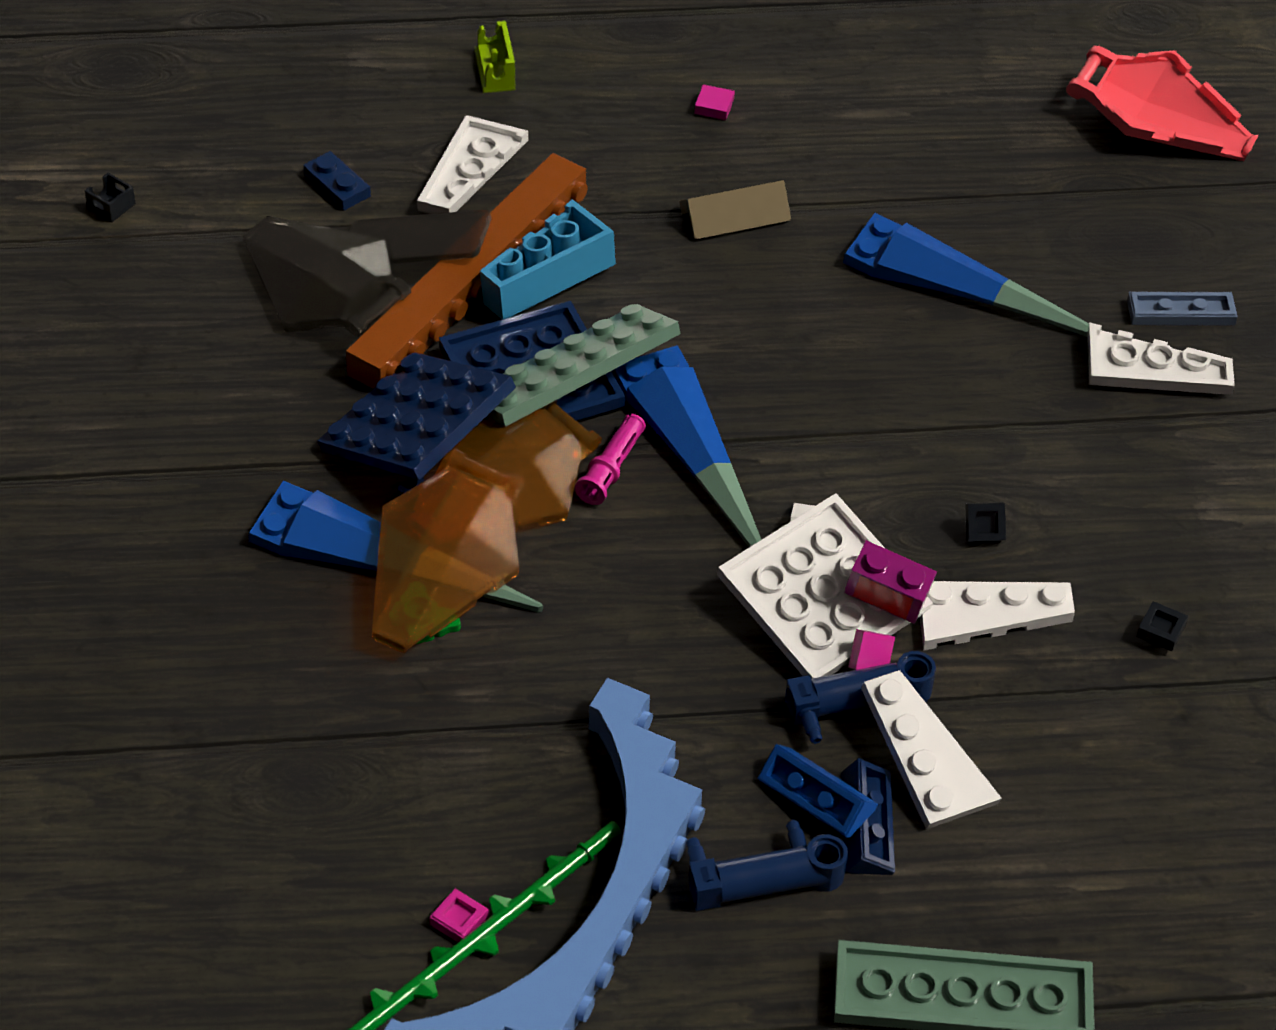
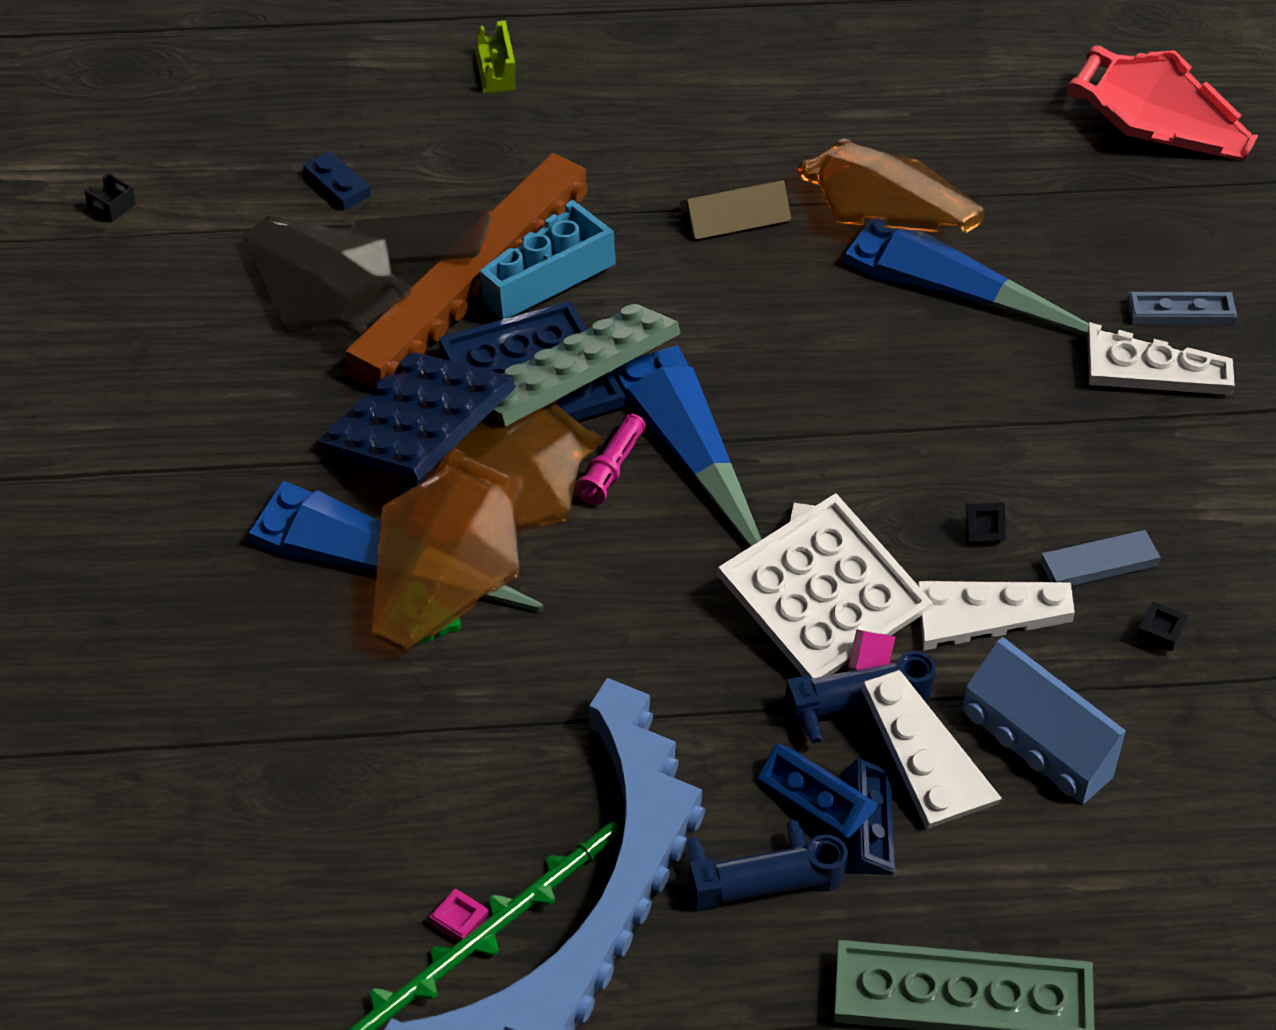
white wing [417,115,528,218] -> none
dark pink tile [695,85,735,120] -> none
magenta brick [844,540,937,624] -> none
none -> clear orange windscreen [797,138,985,233]
none -> medium blue slope [962,637,1126,805]
none -> sand blue tile [1040,530,1161,586]

